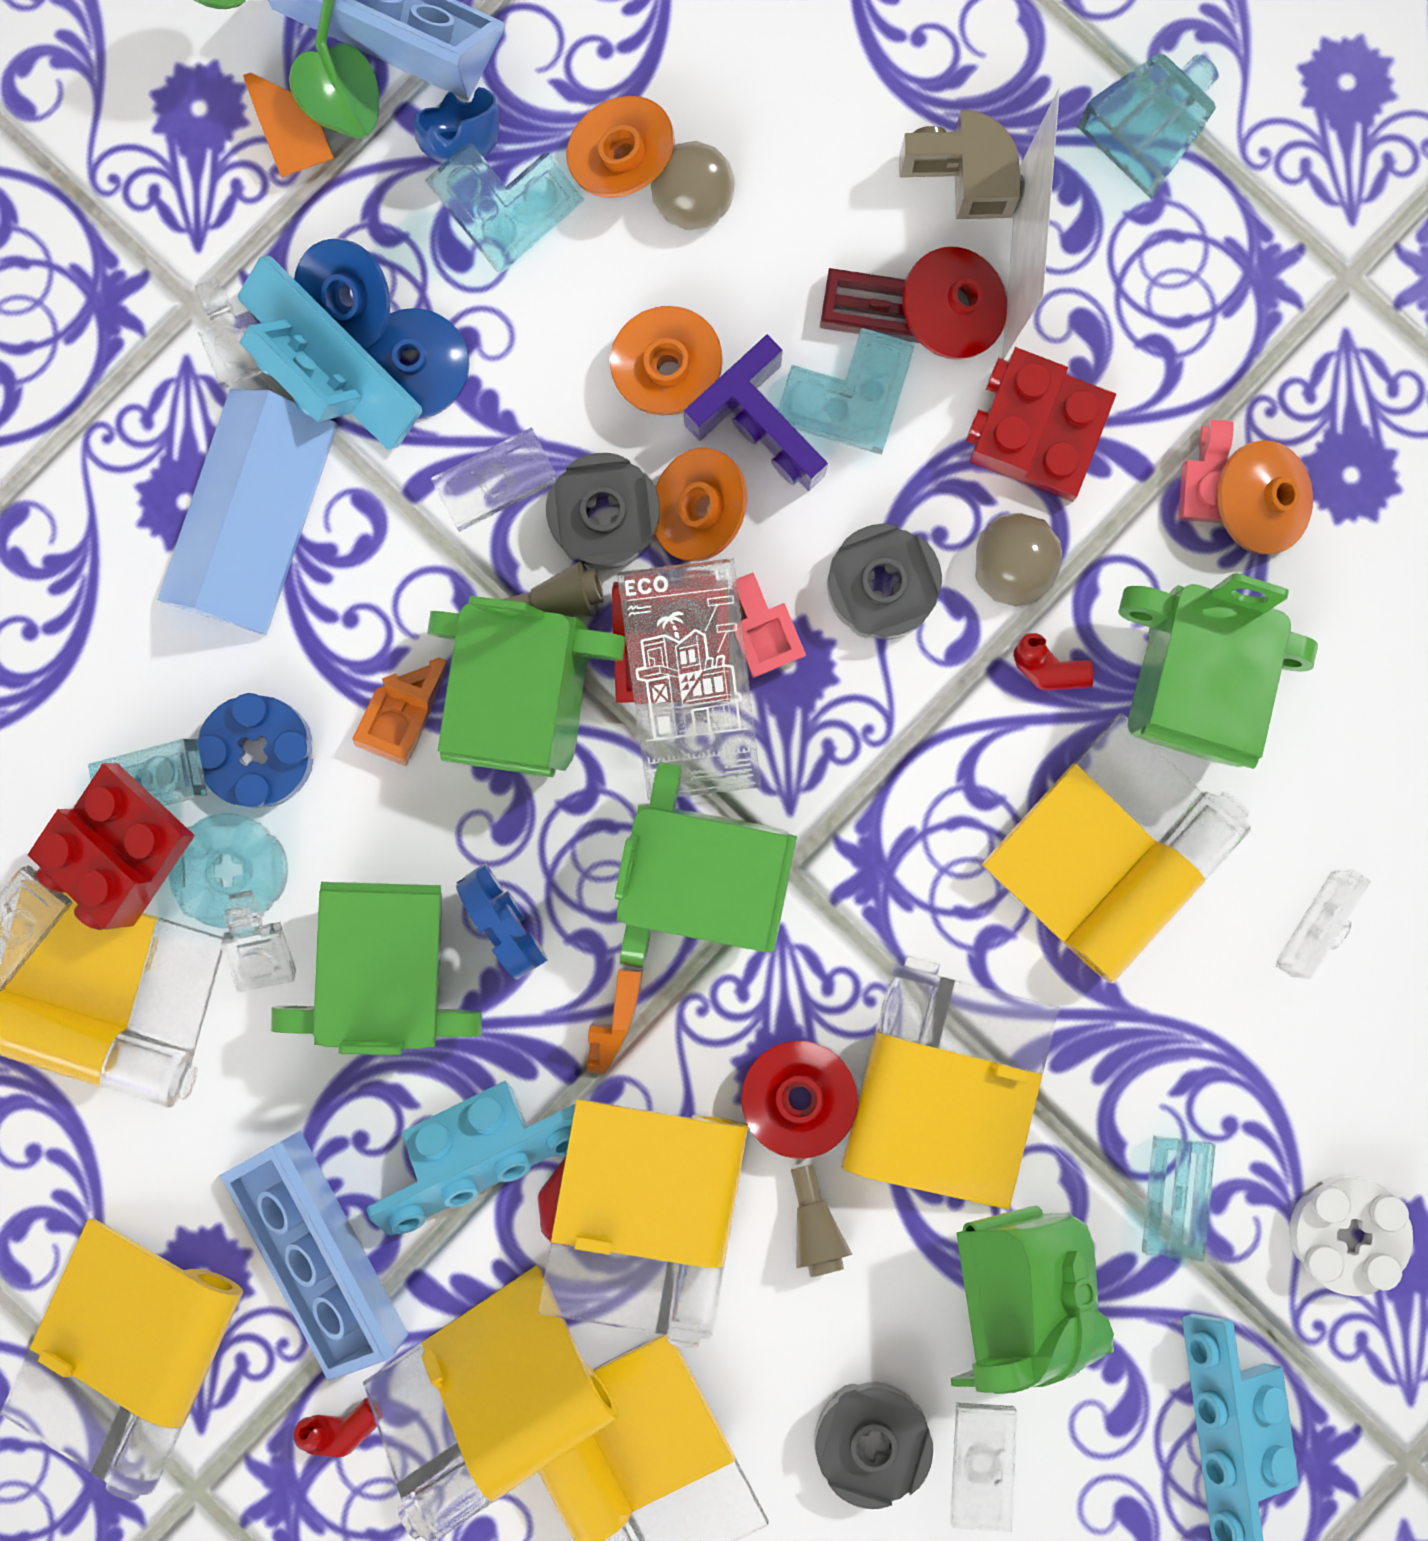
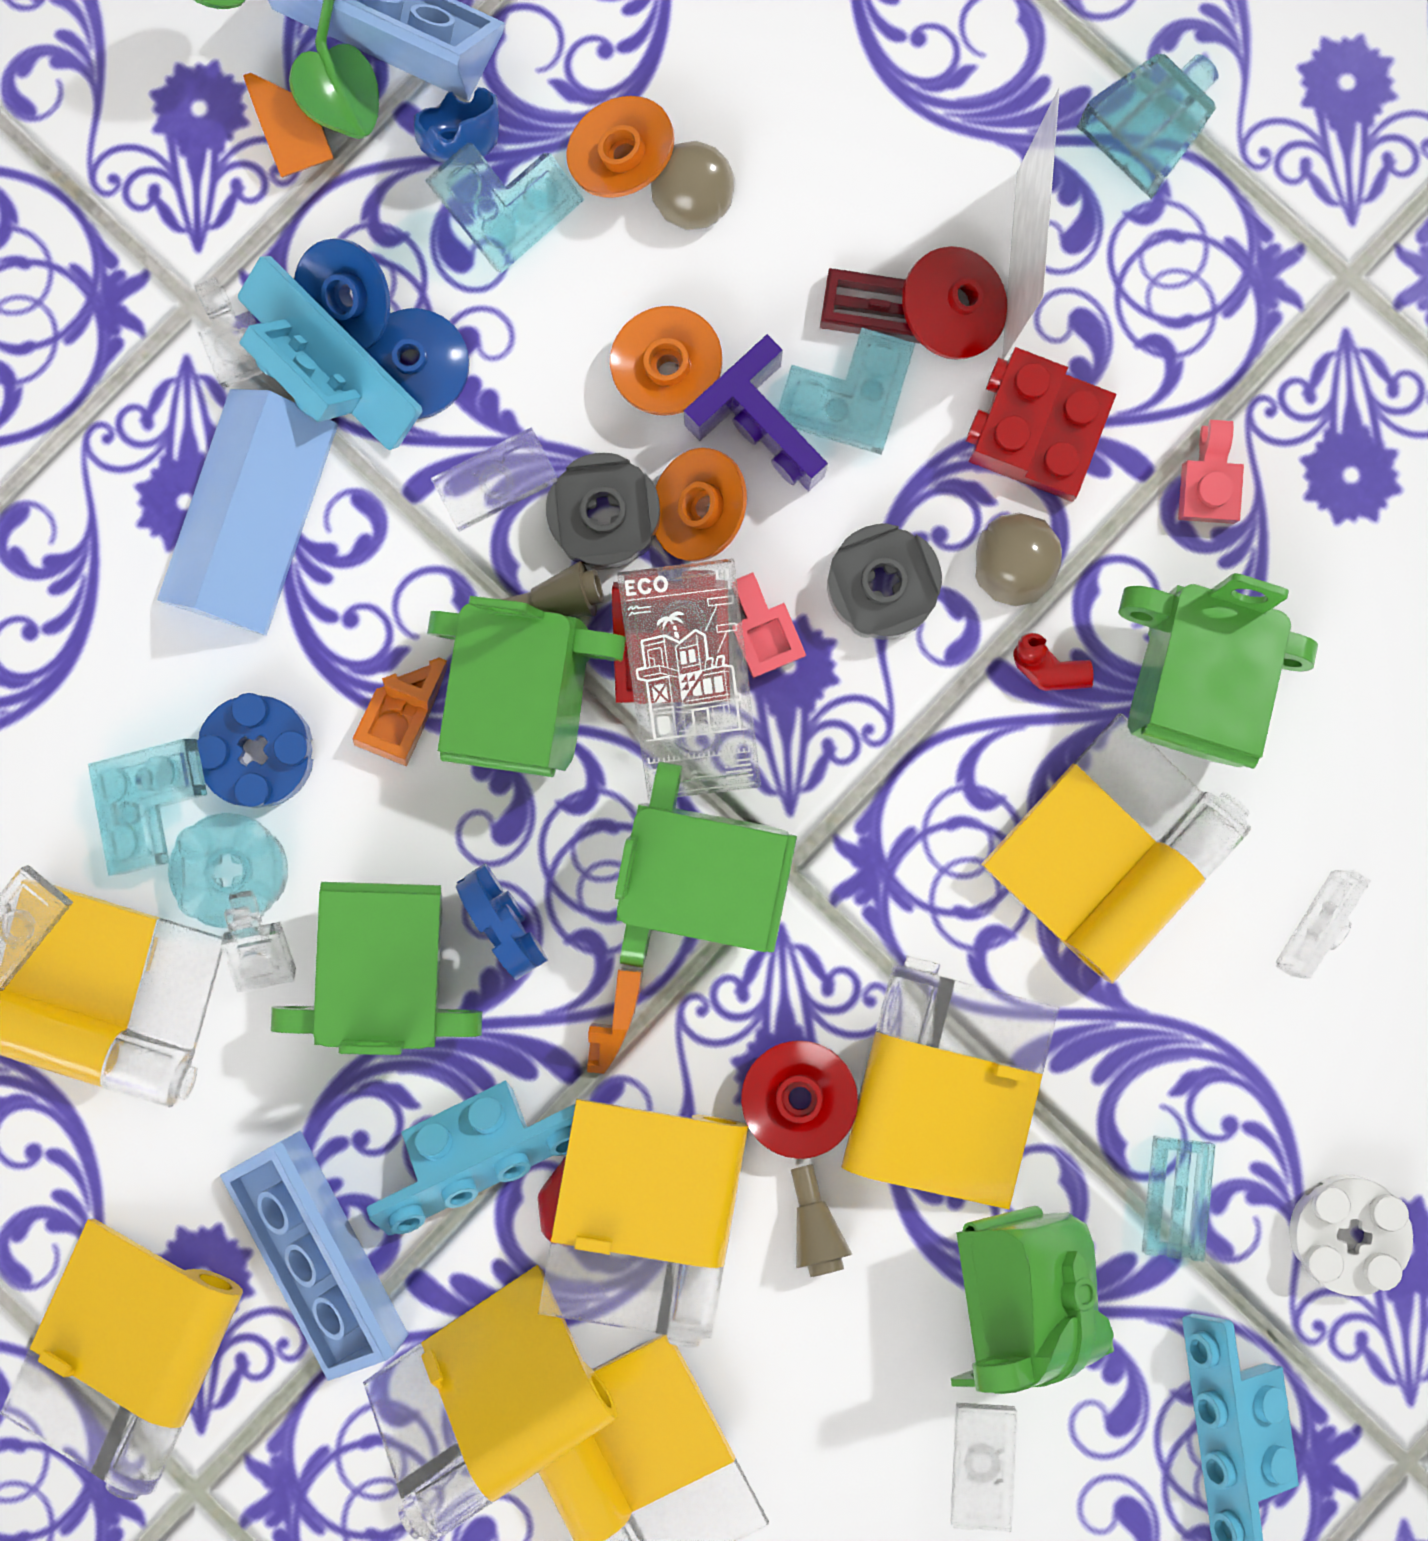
red plate [27,763,195,930] -> none
red arm [293,1397,385,1457] -> none
dark grey plate [814,1382,933,1509] -> none
dark tan brick [899,110,1021,219] -> none
orange dish [1217,440,1313,555] -> none

